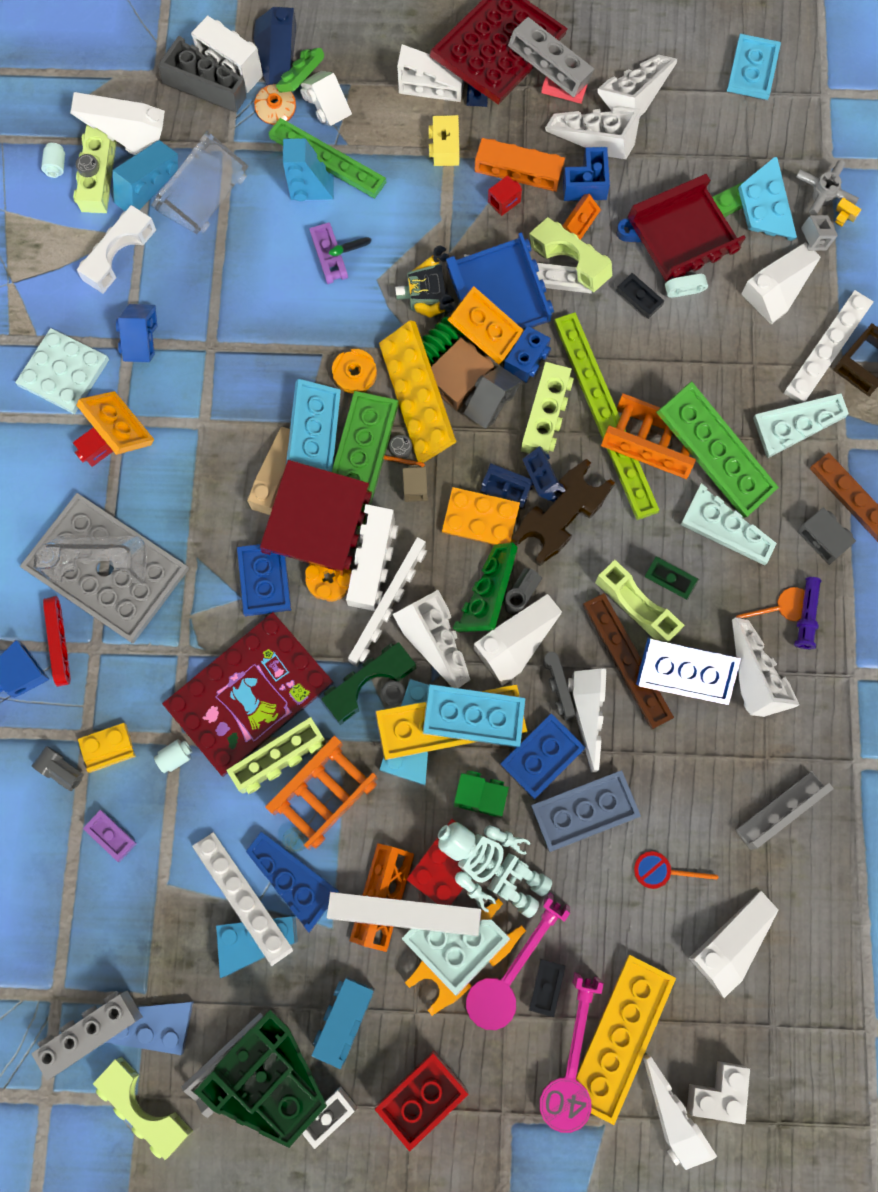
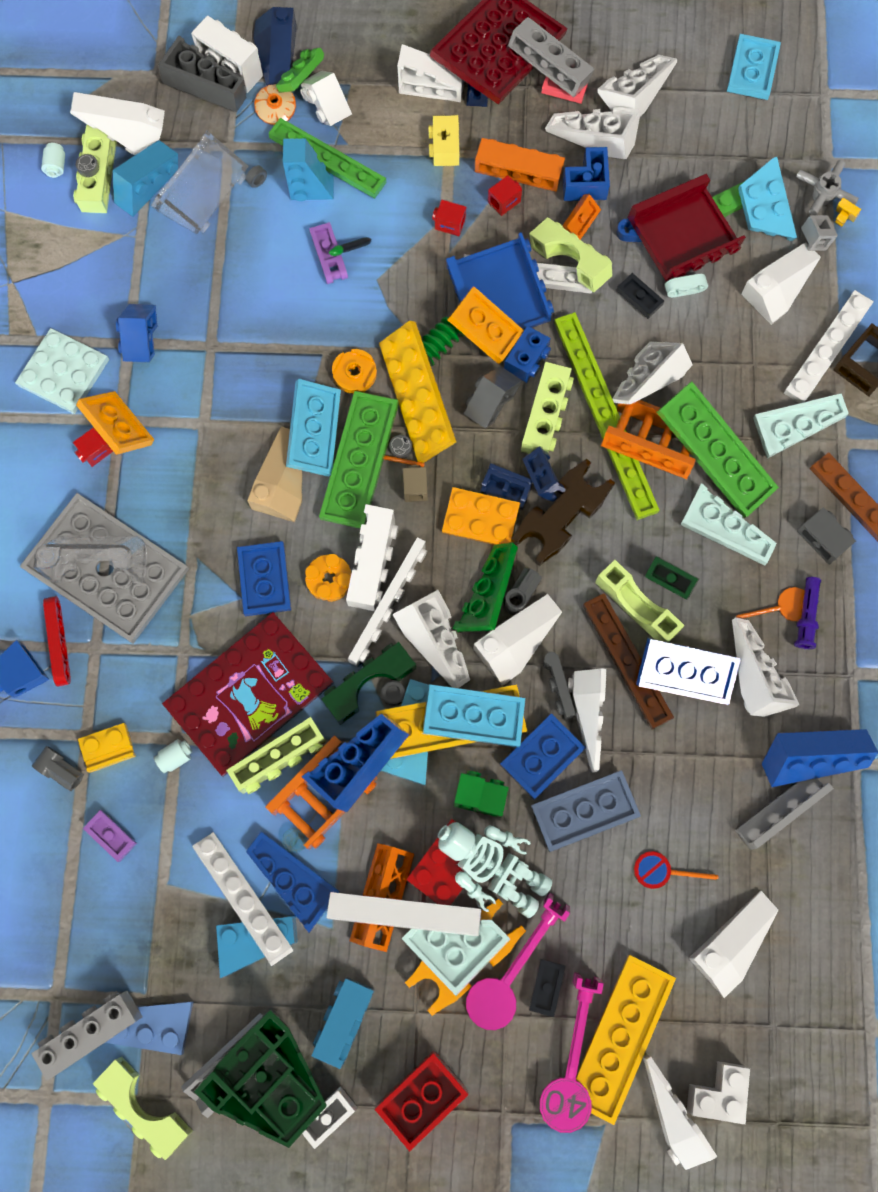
white arch [77,205,156,294] -> none
dark red panel [260,460,372,576] -> none
torso [395,245,454,318] -> none
medium nougat panel [431,338,494,411] -> none
none -> dark grey tile [245,165,267,188]
none -> blue wedge [302,714,409,812]
none -> red brick [432,200,466,237]
none -> white wedge [612,342,693,404]
none -> blue wedge [762,729,878,787]

